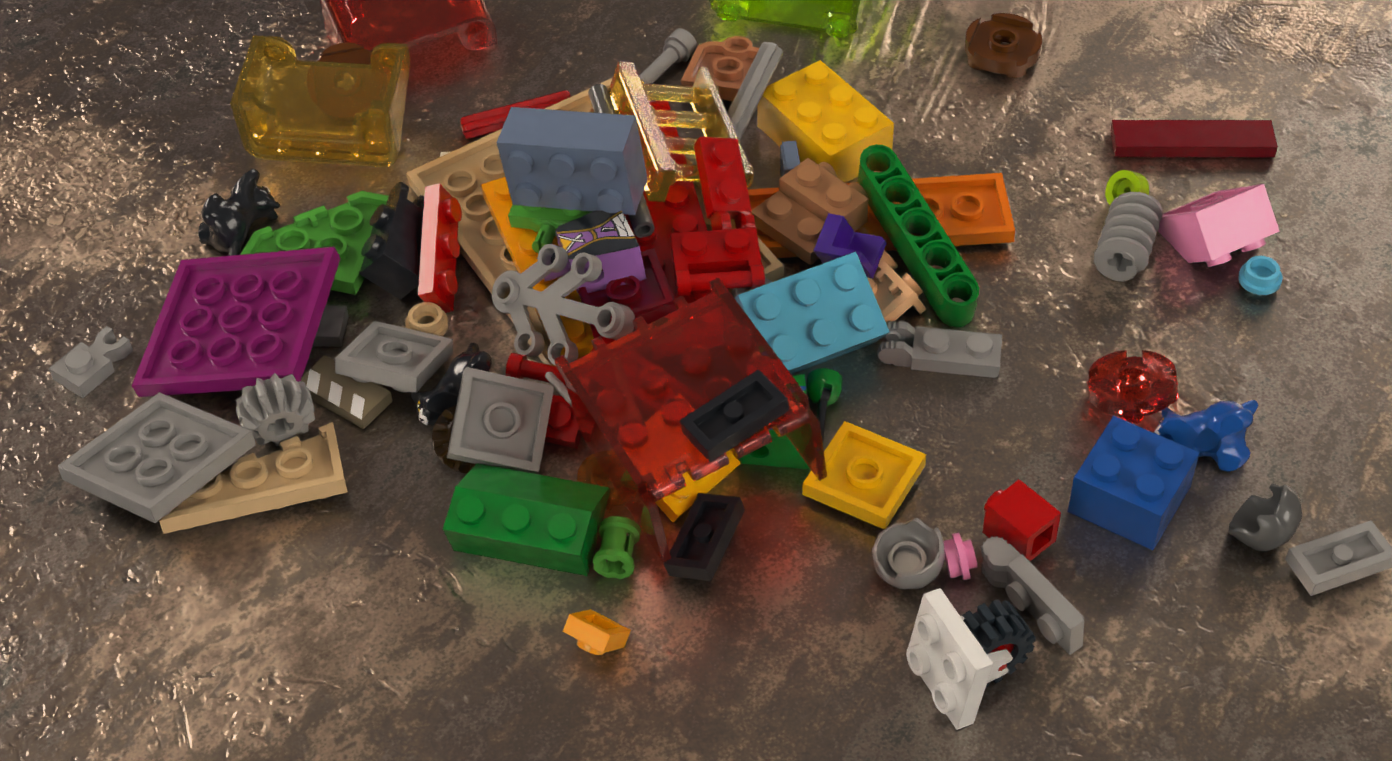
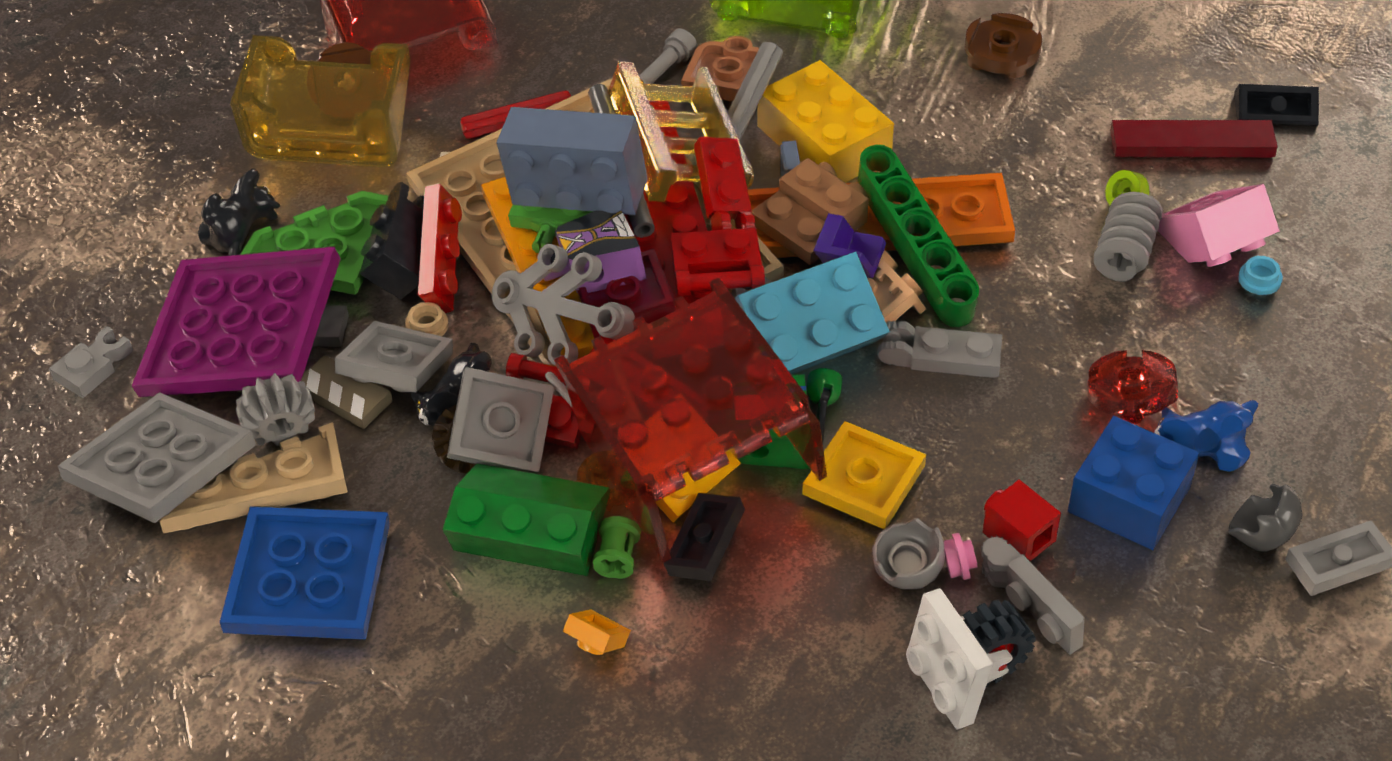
black plate [679,369,789,462] -> none
none -> blue plate [219,507,390,640]
none -> black slope [1234,84,1319,126]

